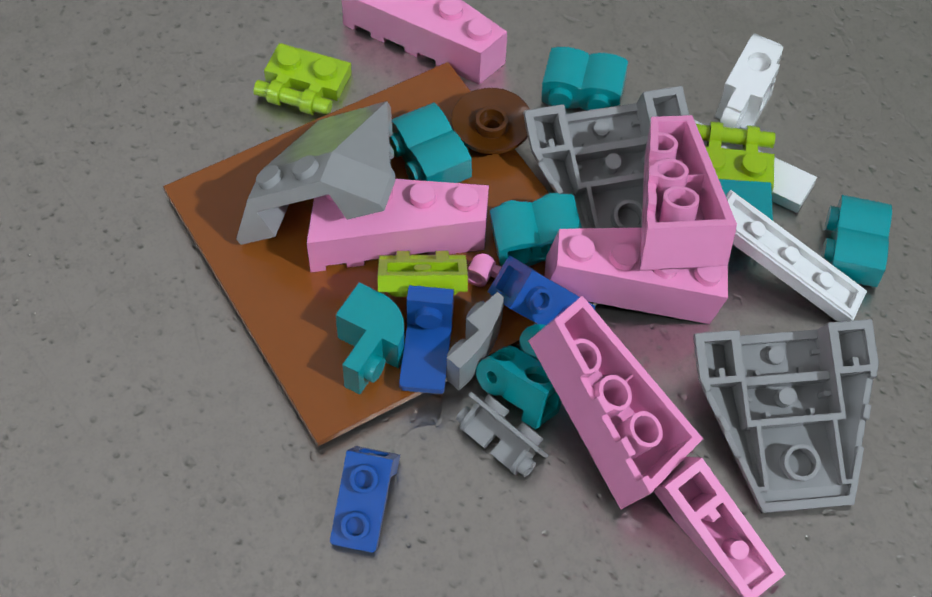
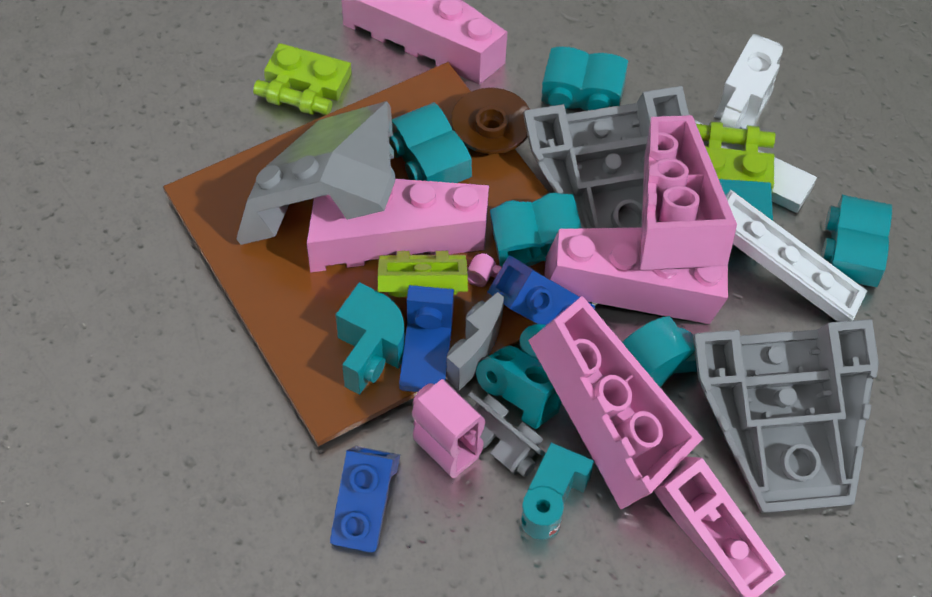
none -> bright pink brick [412,379,485,478]
none -> teal leg [521,442,594,540]
none -> teal brick [622,316,697,387]

